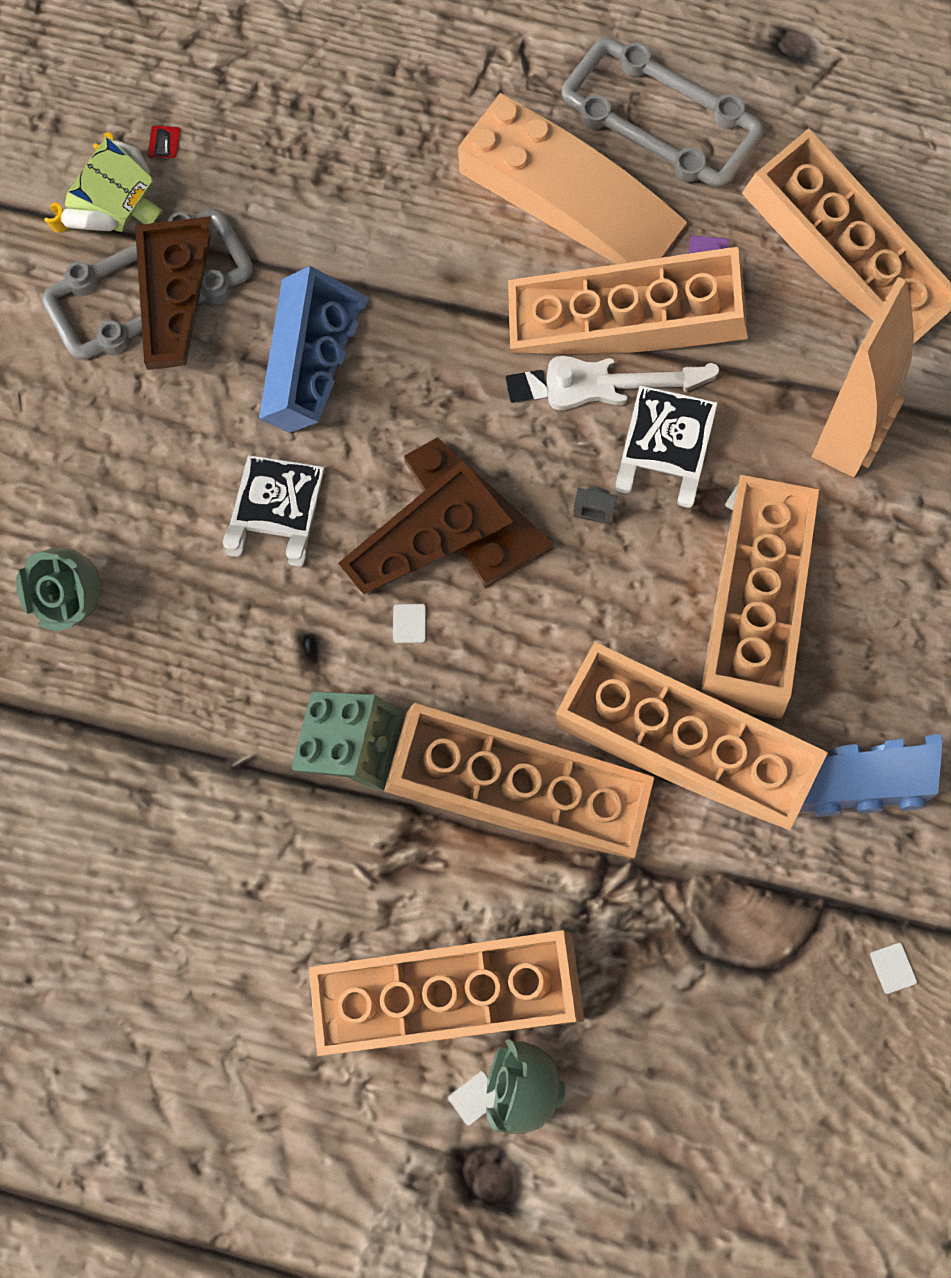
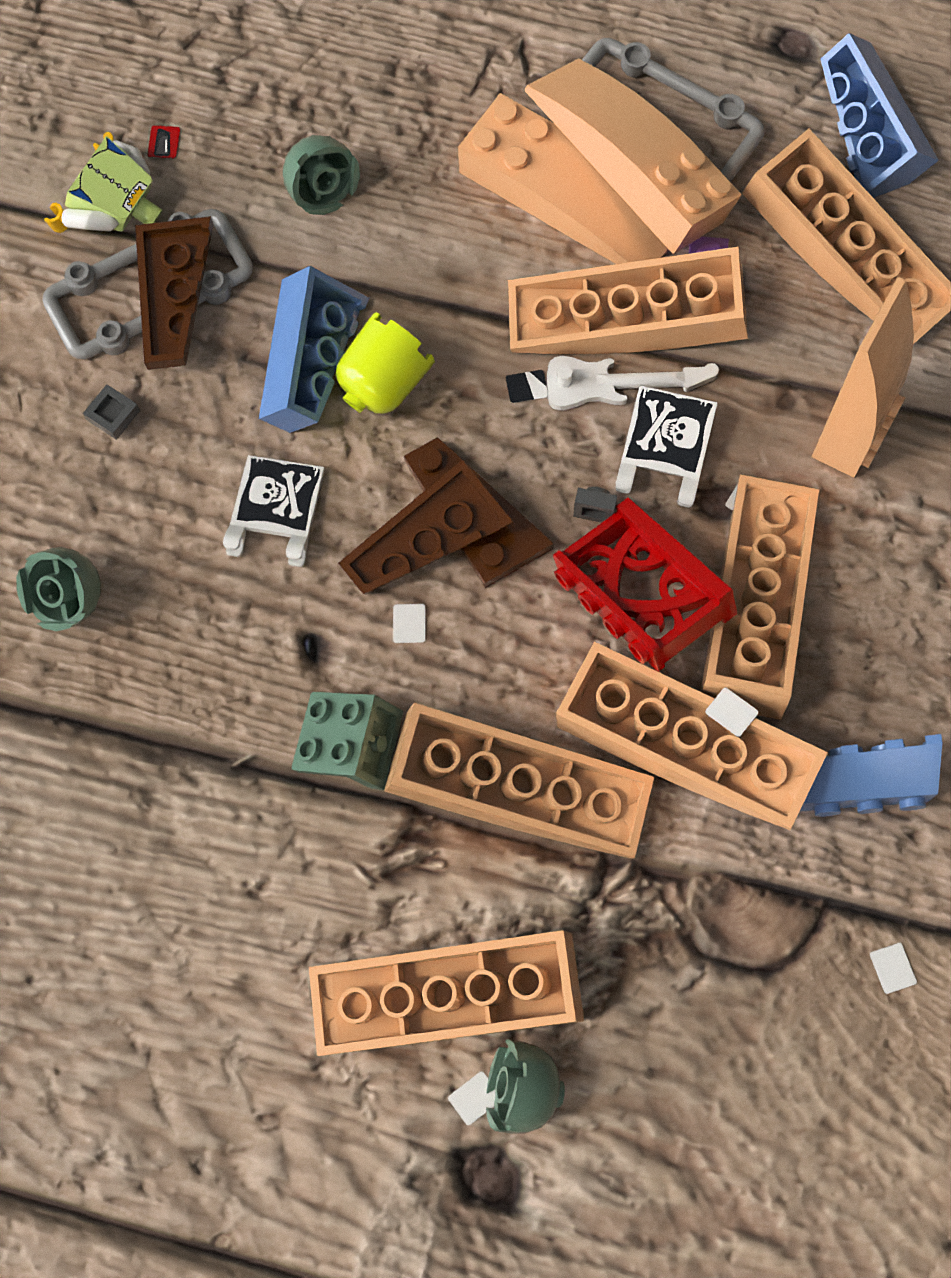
none -> dark grey plate [82,384,141,440]
none -> sand green cylinder [283,135,360,215]
none -> neon yellow cylinder [336,312,435,414]
none -> light nougat slope [525,58,742,254]
none -> red fence [553,497,738,672]
none -> white sticker [705,688,758,737]
none -> medium blue wedge [820,33,939,198]

